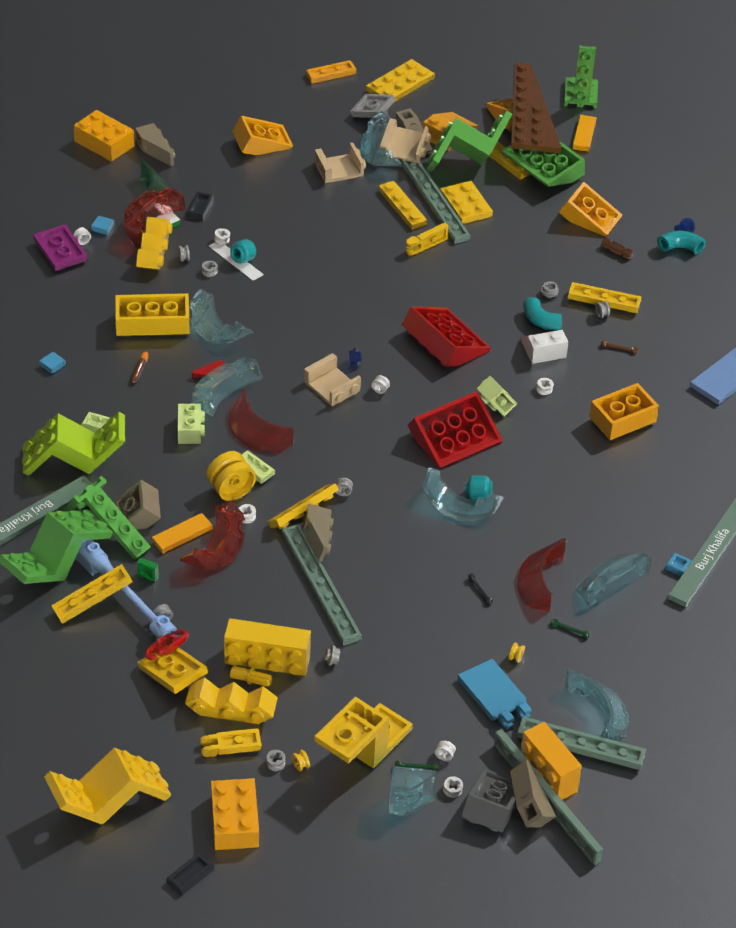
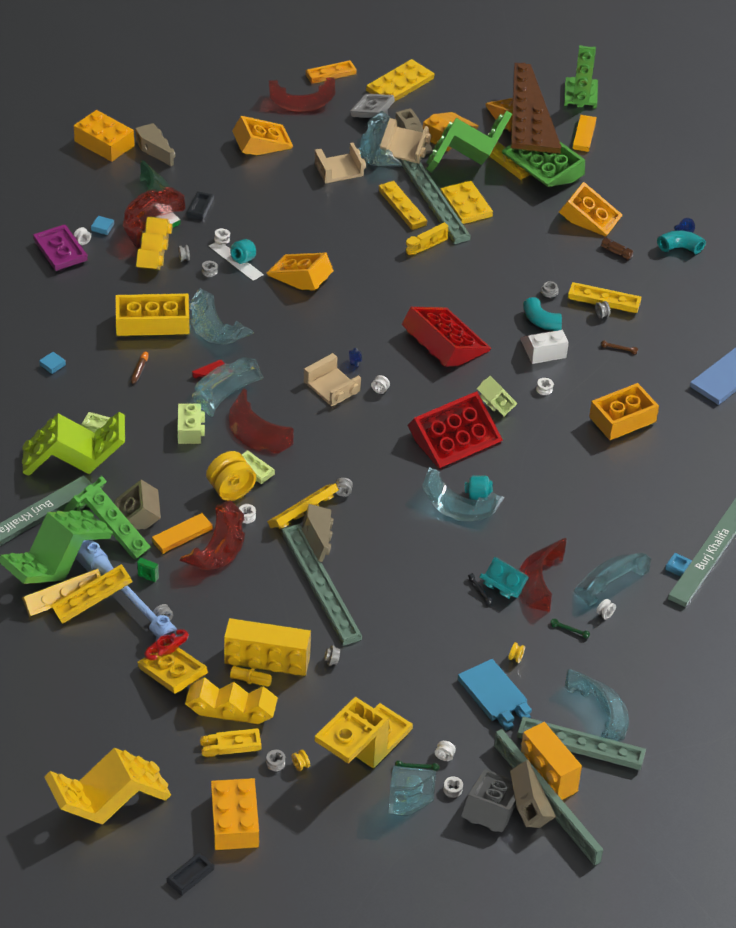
none -> yellow plate [22,569,101,616]
none -> light orange slope [267,253,334,291]
none -> clear red windscreen [269,77,336,112]
none -> teal bracket [479,557,529,599]
none -> white bush [596,599,616,619]

